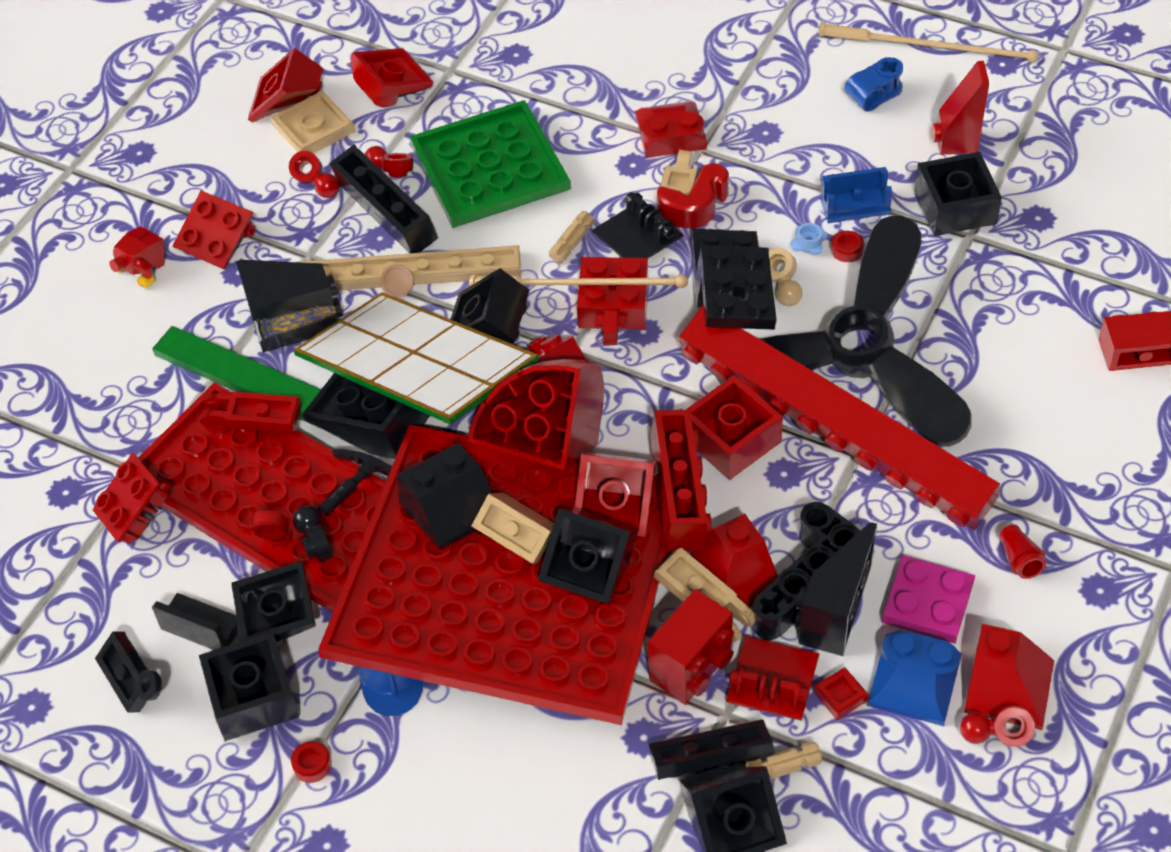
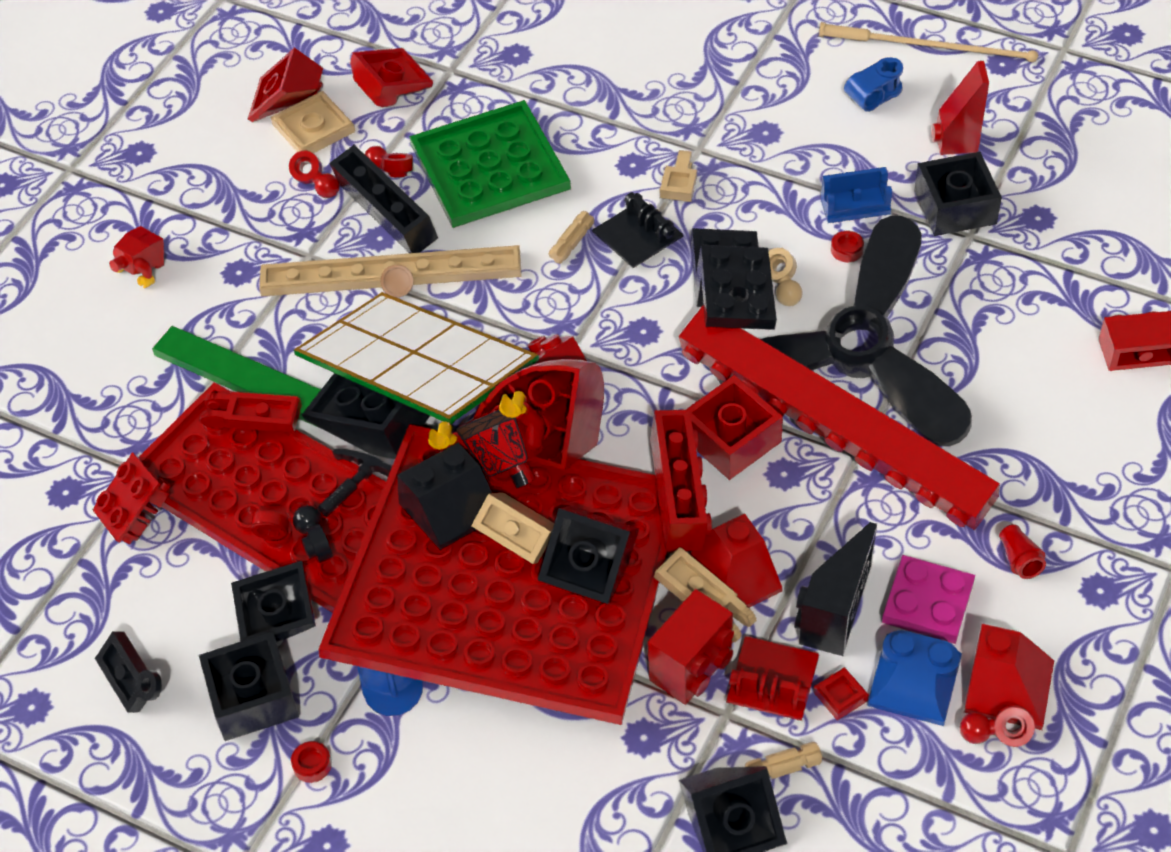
black panel [152,593,239,650] -> none
red hinge [172,190,256,270] -> none
black slope [236,260,343,352] -> none
black slope [450,268,530,344] -> none
tan piece [469,274,688,288] -> none
red slope [575,451,656,537] -> none
red hinge [577,257,649,345] -> none
red slope [635,101,707,158] -> none
black plate [649,719,774,780] -> none
red animal [657,163,729,229] -> none
black beam [752,502,860,640] -> none
light blue plate [791,223,827,255] -> none
none -> torso [428,391,545,488]

